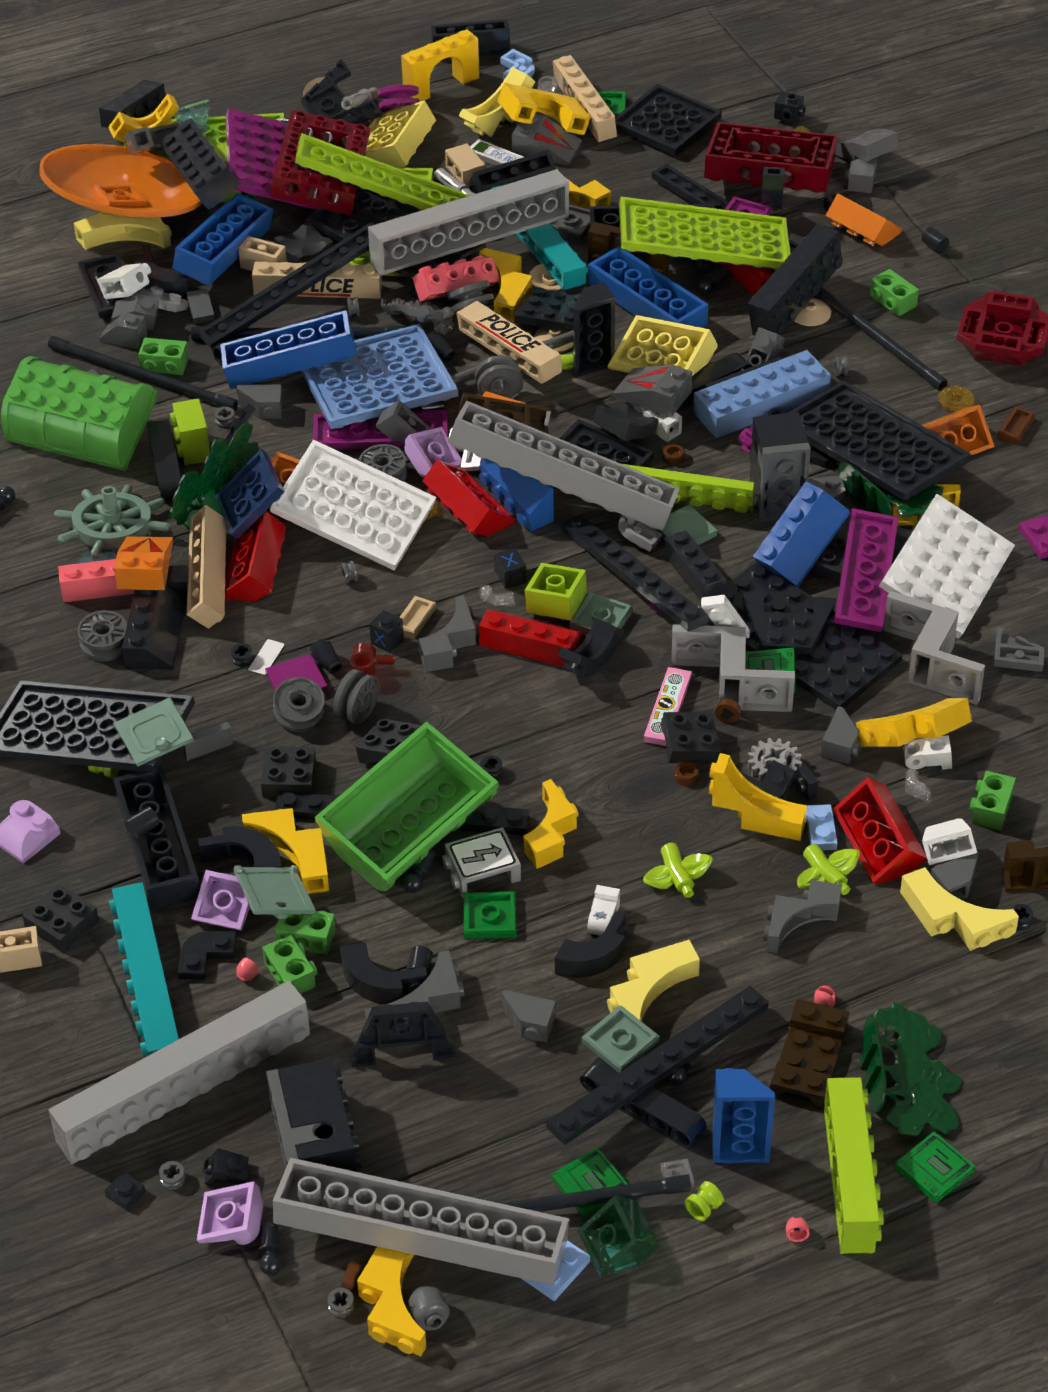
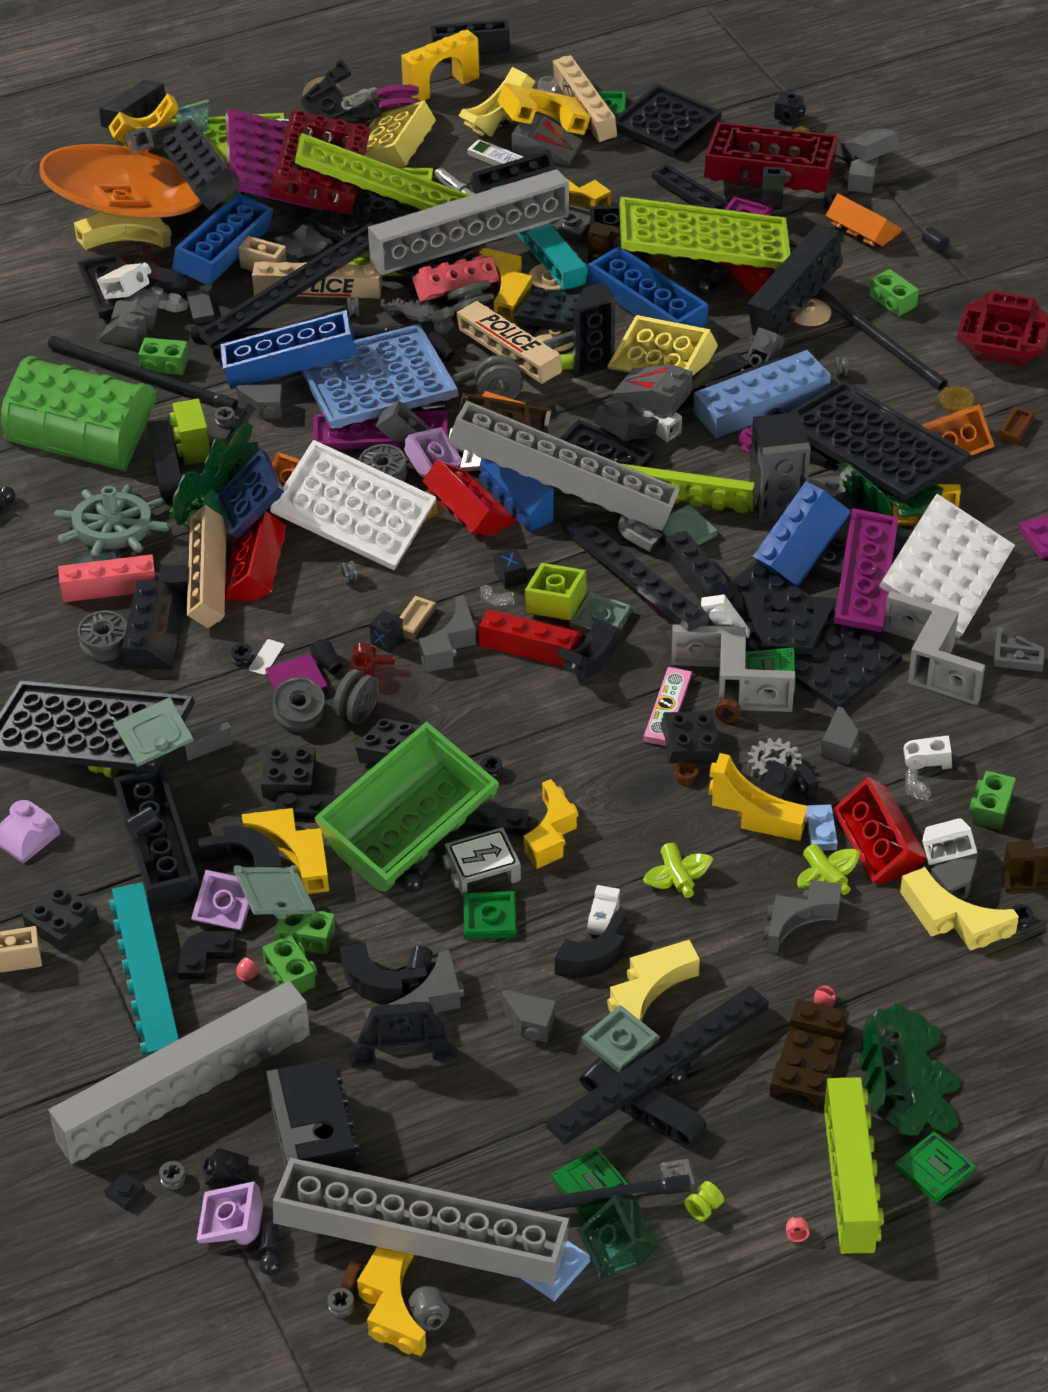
orange slope [114,536,174,590] -> none
tan brick [445,143,487,186] -> none
light blue plate [500,49,535,80] -> none
reddish brown tile [662,444,685,465] -> none
blue slope [712,1068,775,1163] -> none
yellow arch [856,698,972,747] -> none

